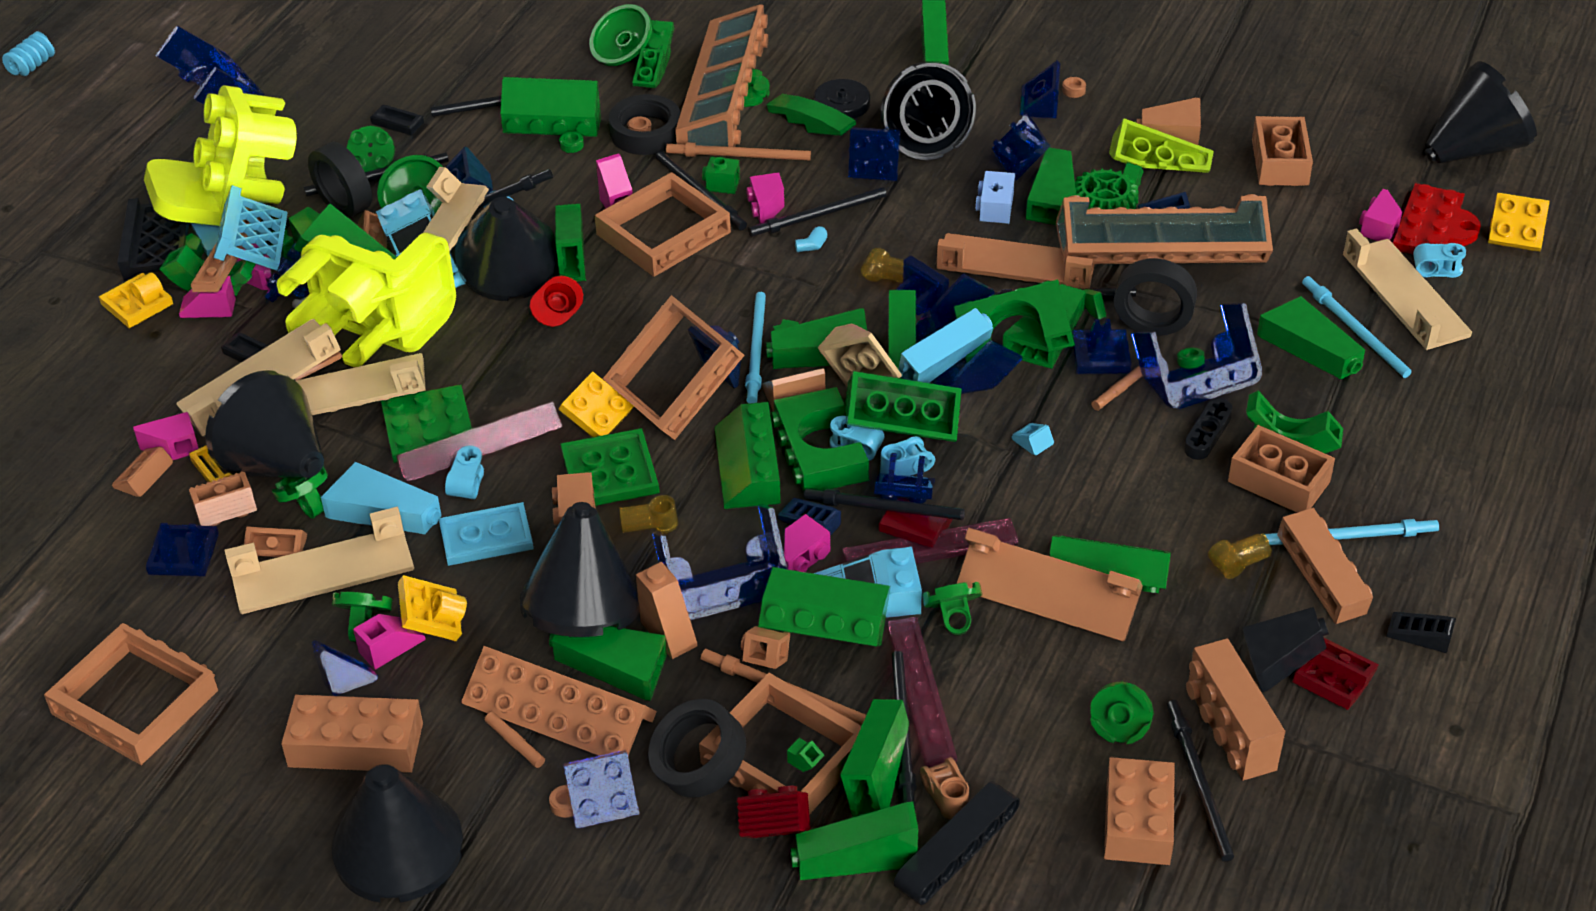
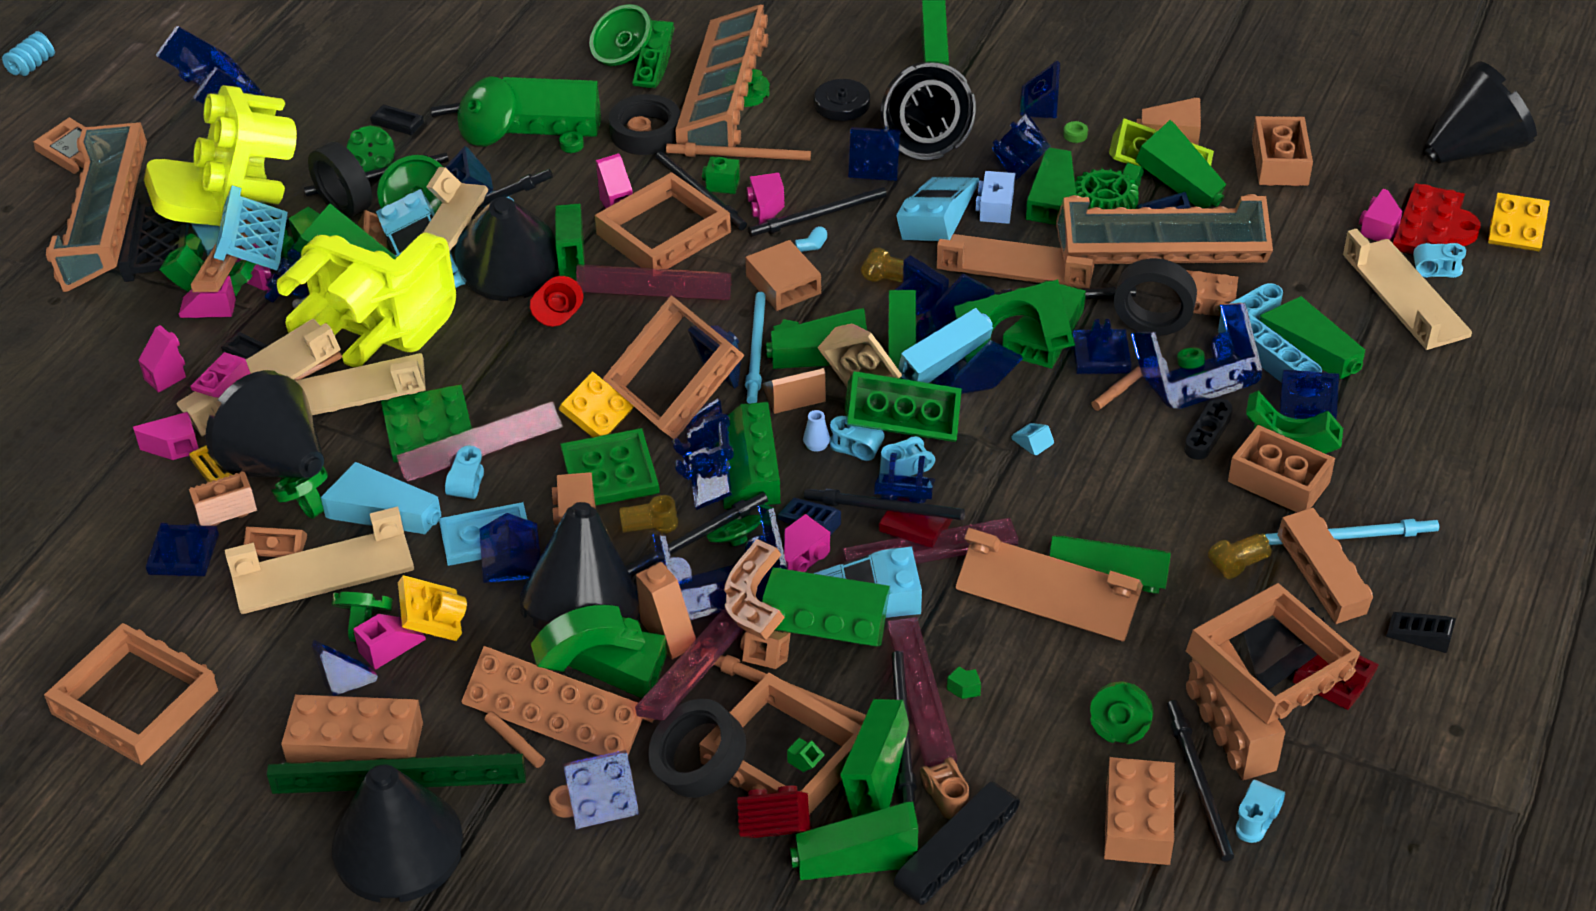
yellow plate [99,272,173,328] -> none
nougat slope [112,446,173,497] -> none
green slope [766,94,856,136] -> none
green arch [770,387,869,493] -> none
green tile [922,582,983,635] -> none
nougat tile [1062,77,1086,98] -> none
green tile [1084,289,1106,320] -> none
medium azure bar [1302,276,1412,378] -> none
none -> nougat container [33,117,111,174]
none -> window [46,122,147,292]
none -> dark pink slope [139,325,186,393]
none -> dark pink slope [190,352,251,398]
none -> dark green plate [267,753,526,794]
none -> green dish [458,77,516,147]
none -> clear blue slope [479,513,540,583]
none -> green arch [531,605,645,672]
none -> clear pink tile [576,264,731,300]
none -> black bar [626,492,768,576]
none -> clear pink tile [635,609,743,721]
none -> clear blue piece [673,398,734,510]
none -> green dish [707,515,762,546]
none -> nougat plate [724,539,785,640]
none -> nougat brick [745,240,821,311]
none -> light blue cone [803,410,830,452]
none -> medium azure slope [896,177,979,241]
none -> green piece [947,666,981,699]
none -> bright green tile [1063,121,1088,143]
none -> green slope [1135,120,1226,209]
none -> nougat window [1186,583,1360,724]
none -> nougat plate [1187,270,1238,316]
none -> medium azure beam [1218,283,1322,398]
none -> medium azure piece [1235,779,1285,843]
none -> clear blue plate [1280,369,1339,419]

